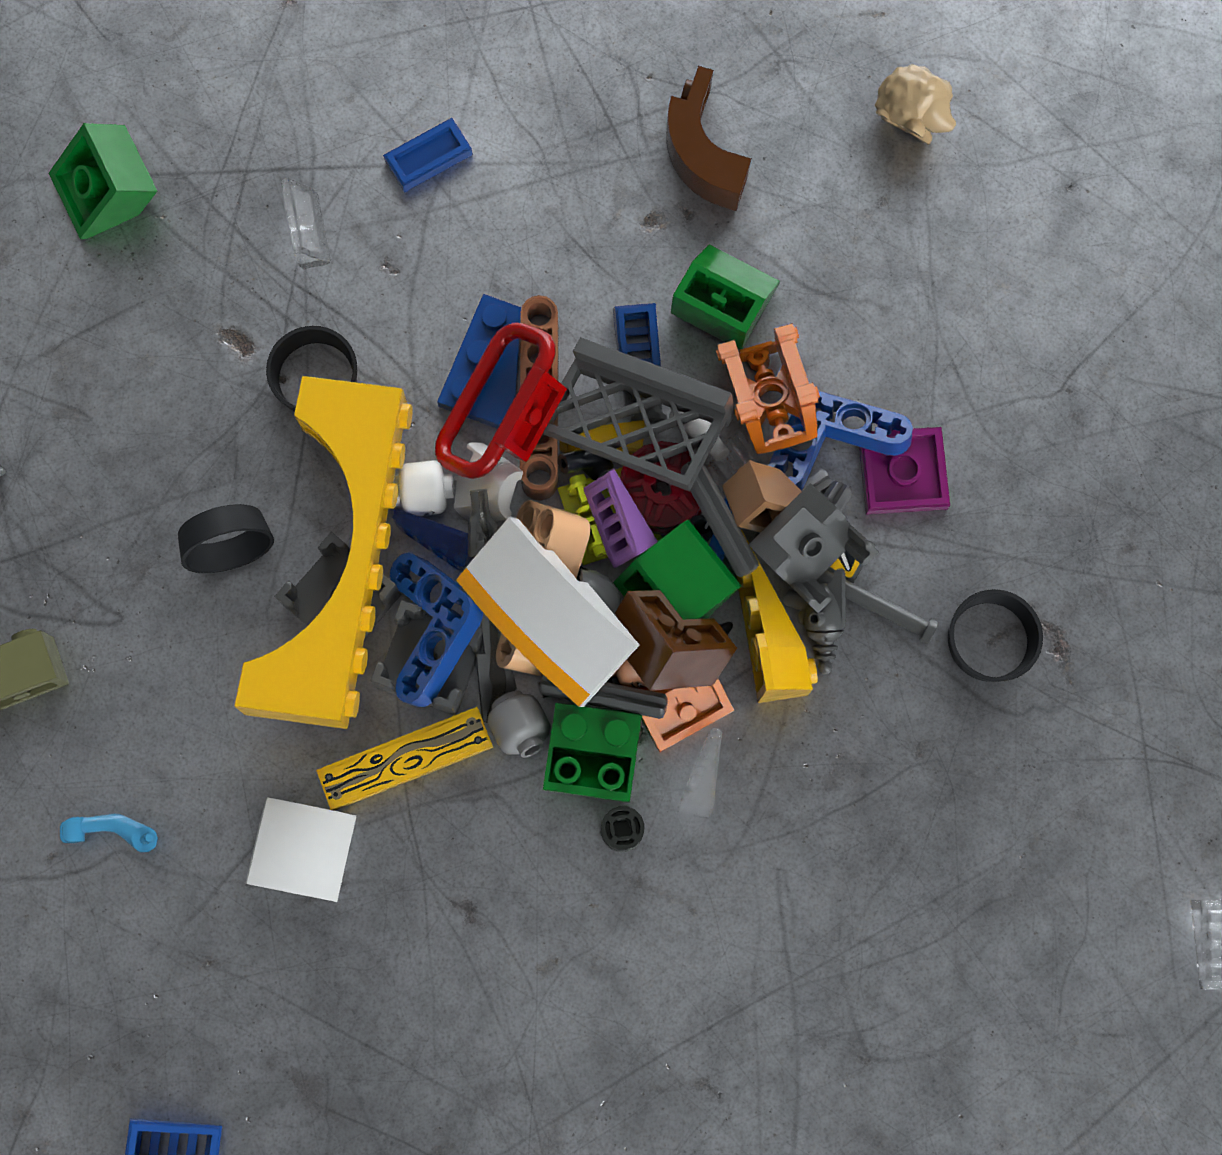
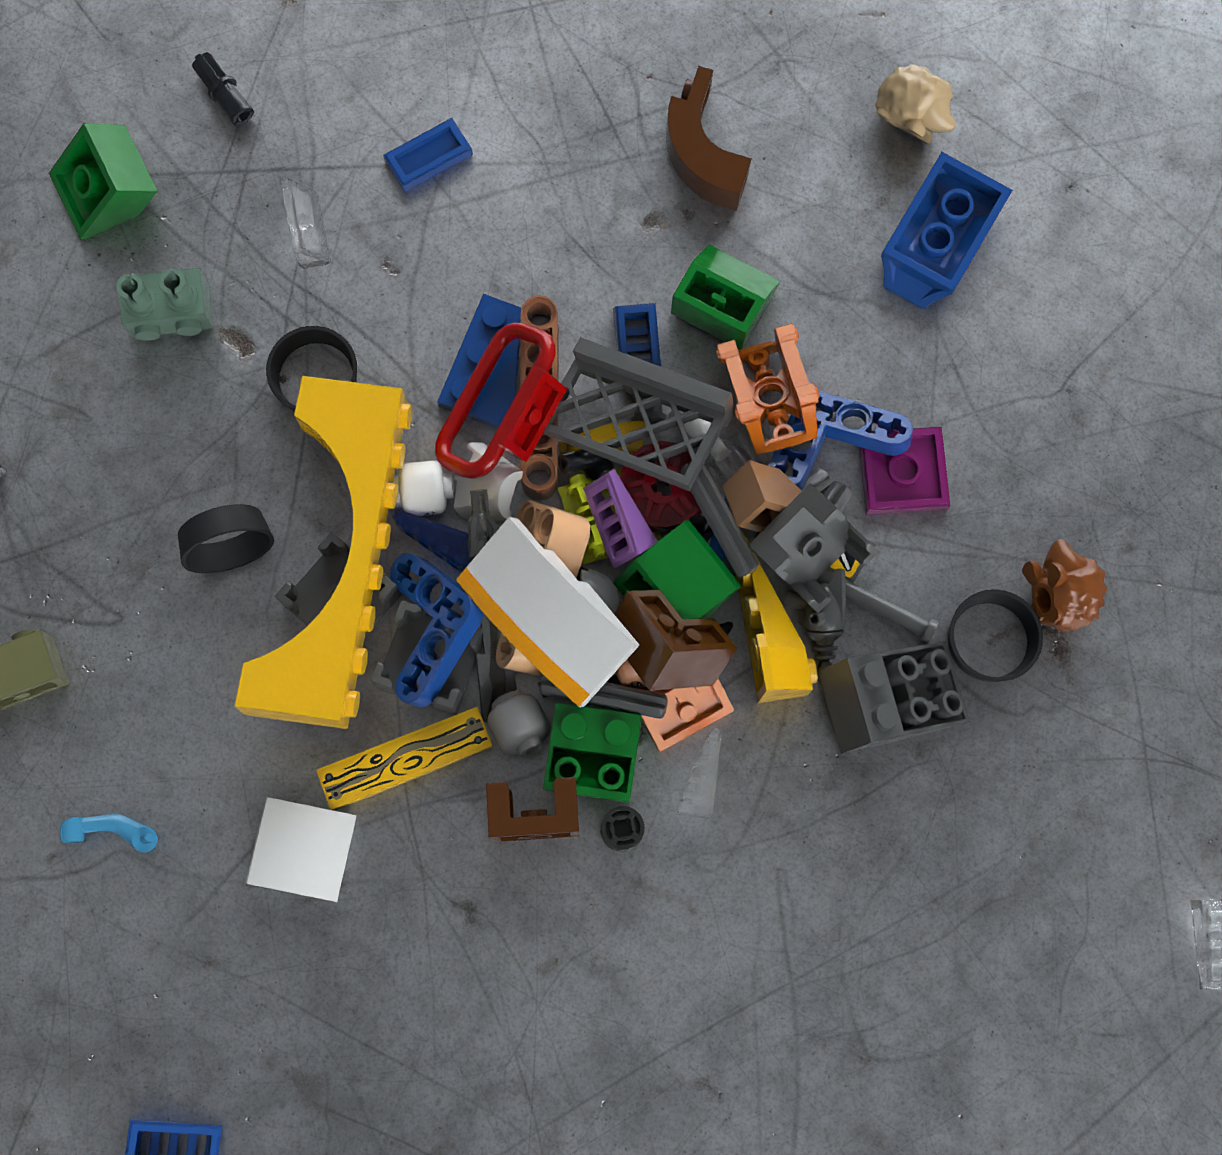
none -> sand green brick [116,268,213,341]
none -> black axle [192,52,254,126]
none -> reddish brown panel [486,777,580,843]
none -> dark grey slope [818,641,970,754]
none -> blue slope [881,152,1013,309]
none -> dark orange animal [1022,539,1107,632]

